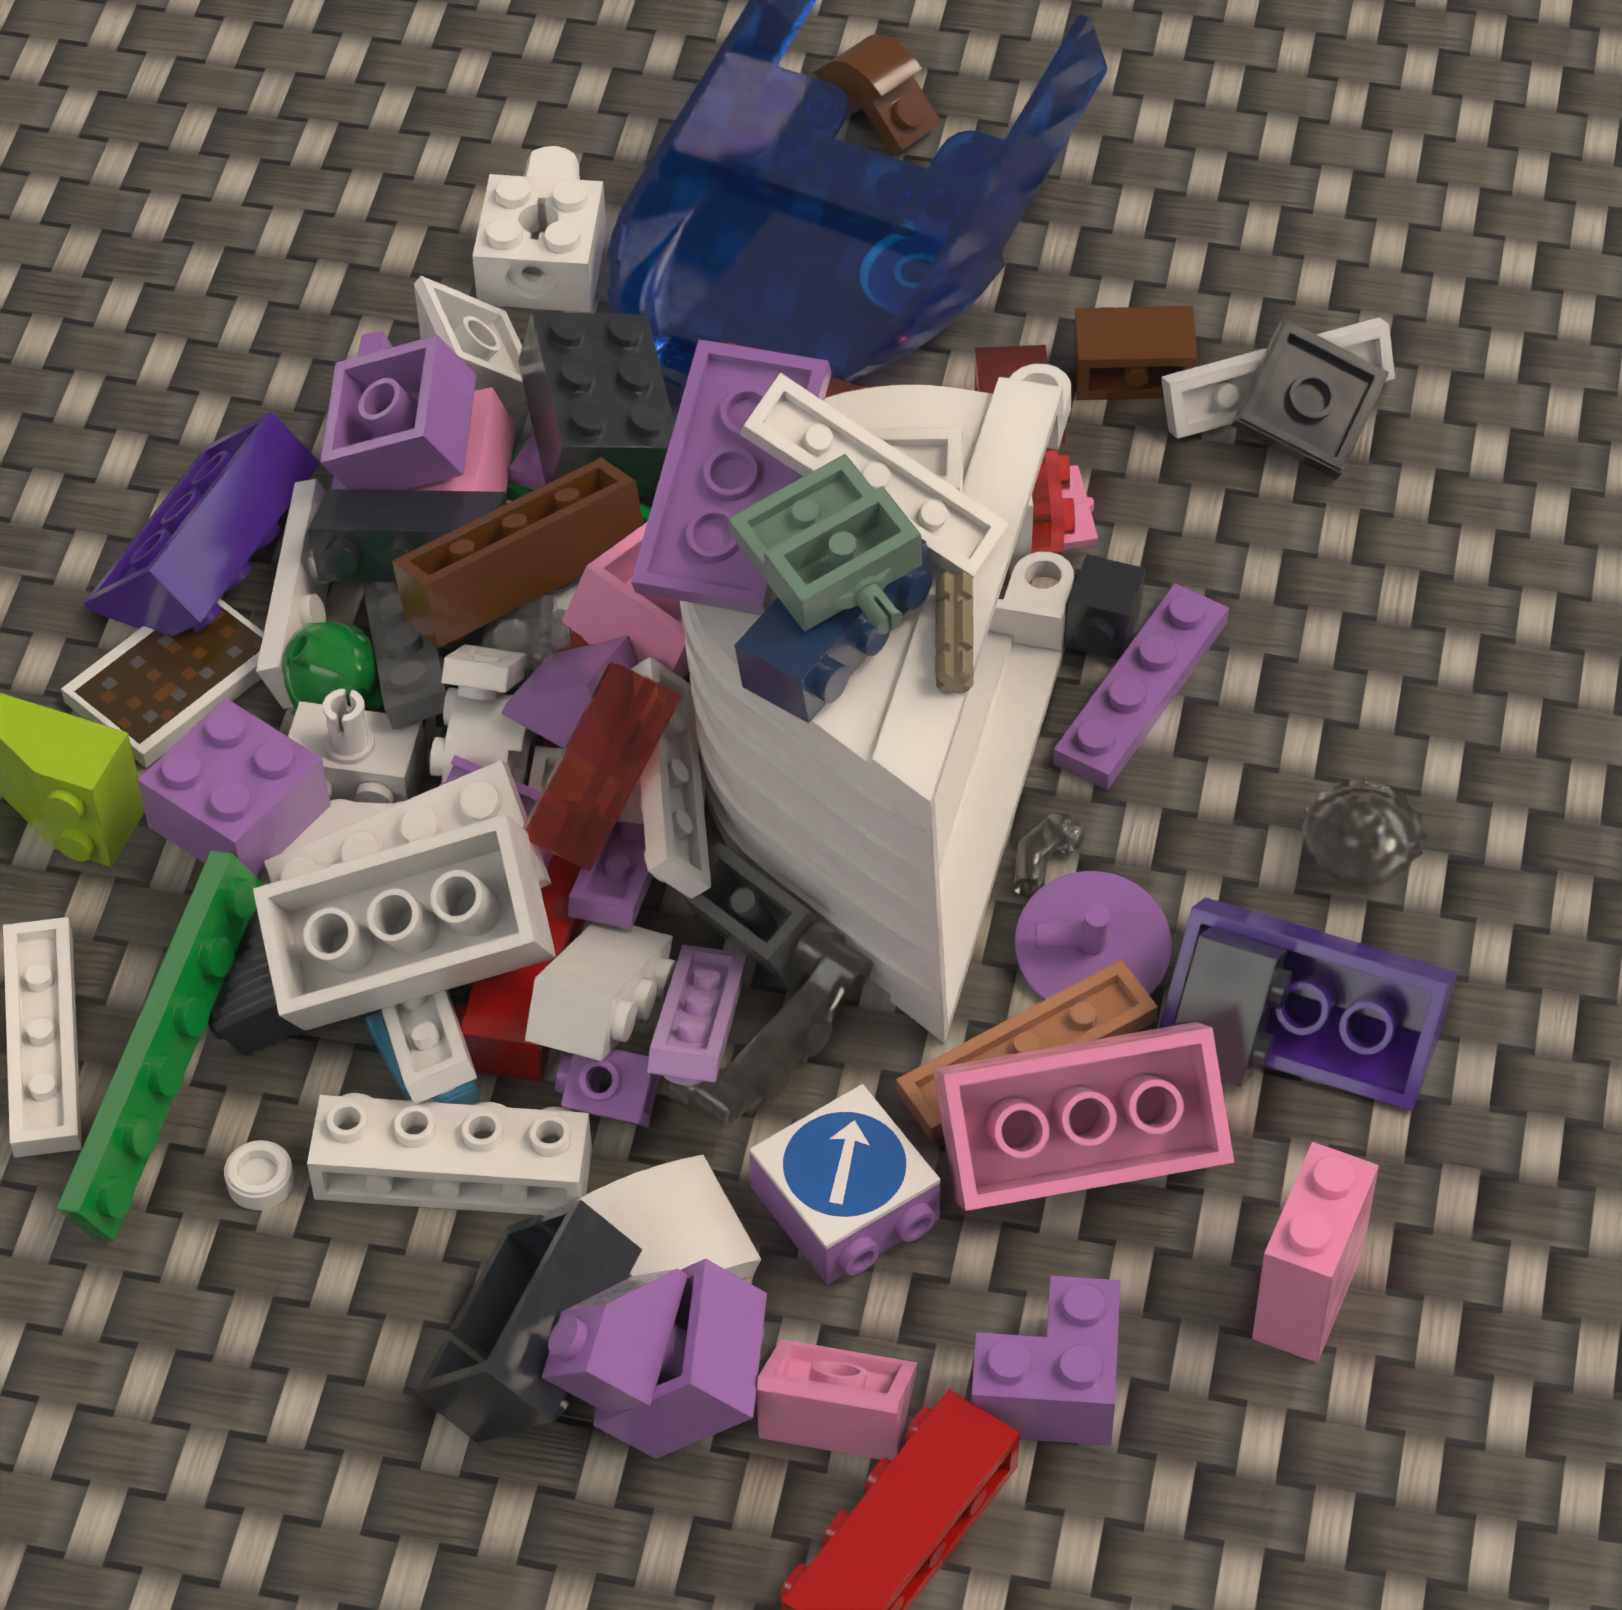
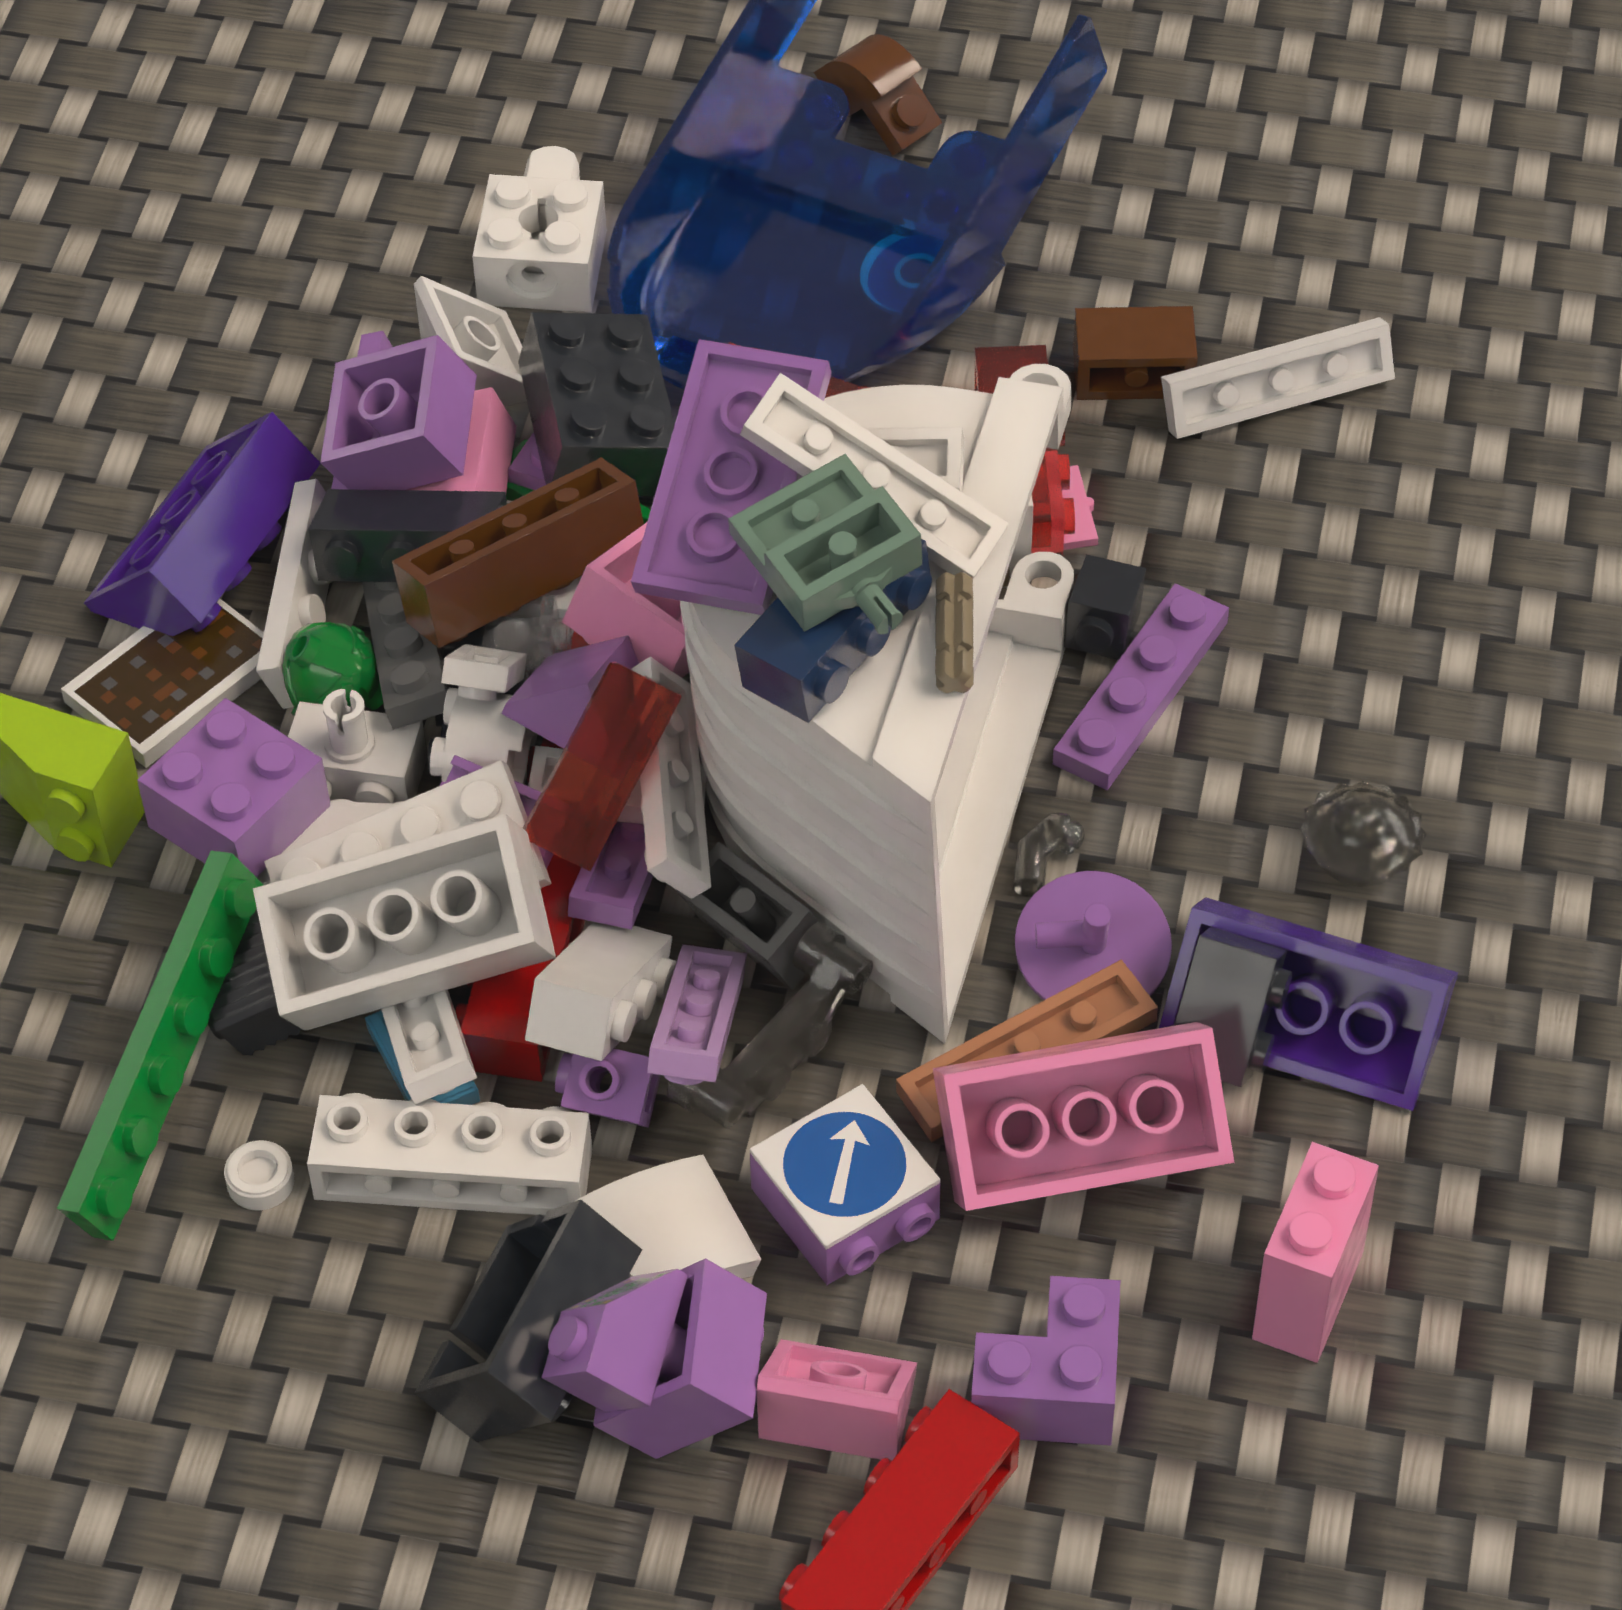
white plate [3,917,82,1158] -> none
black tile [1230,318,1389,480] -> none

